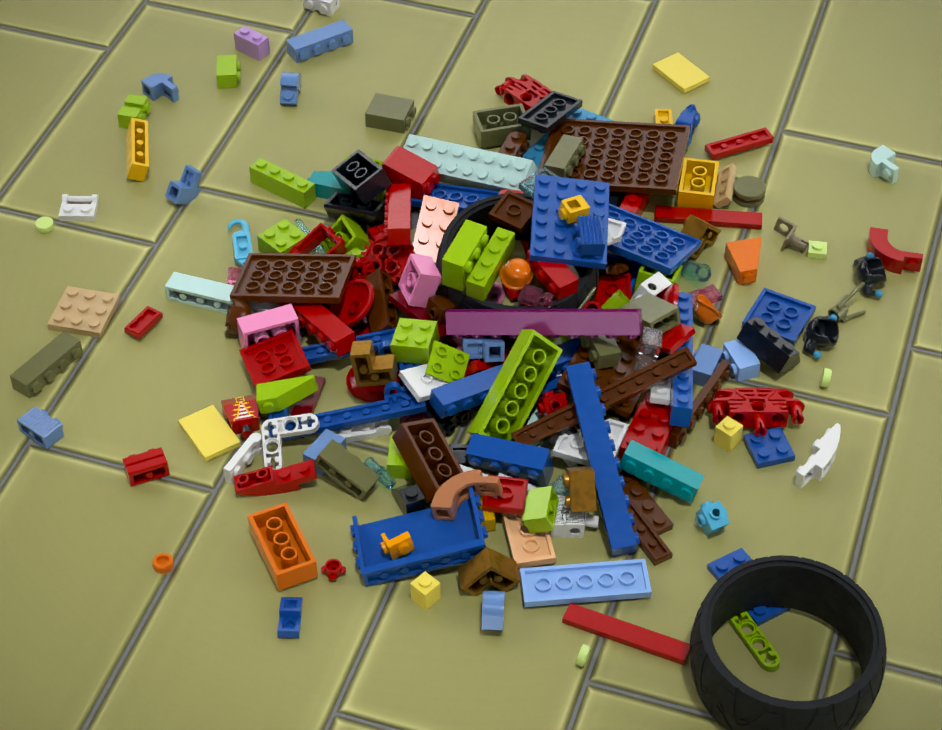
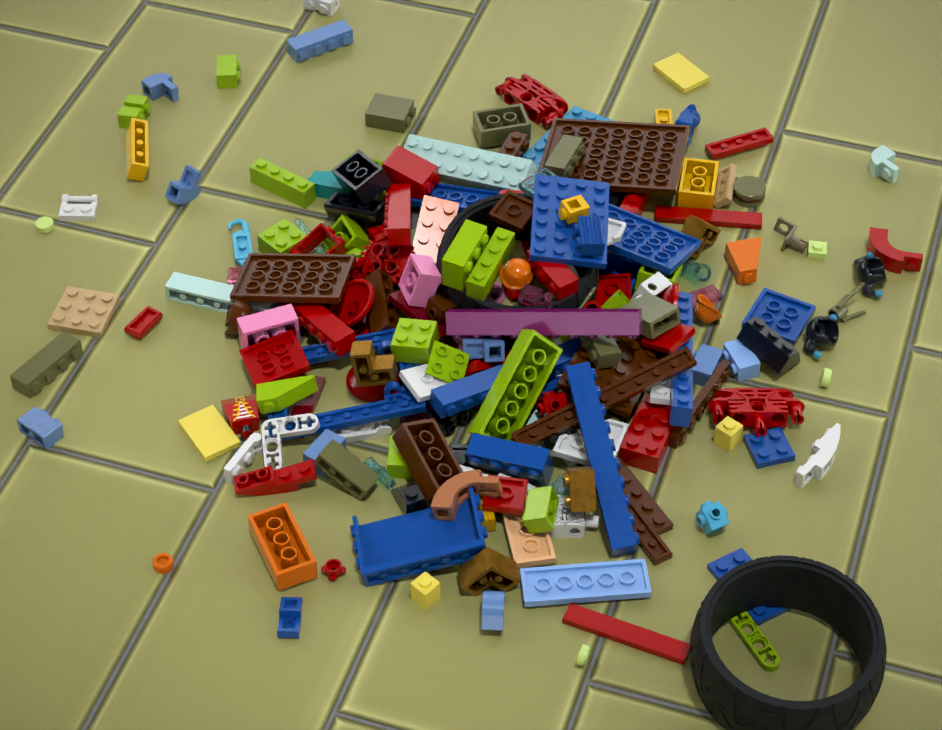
red brick [123,447,170,487] -> none
lavender brick [234,26,270,61] -> none
medium blue brick [280,72,302,105] -> none
light orange bracket [380,531,415,560] -> none
black plate [518,91,583,134] -> none
reddish brown gear [599,262,629,276] -> none
teal brick [620,440,704,504] -> none
clear brick [634,326,663,371] -> none

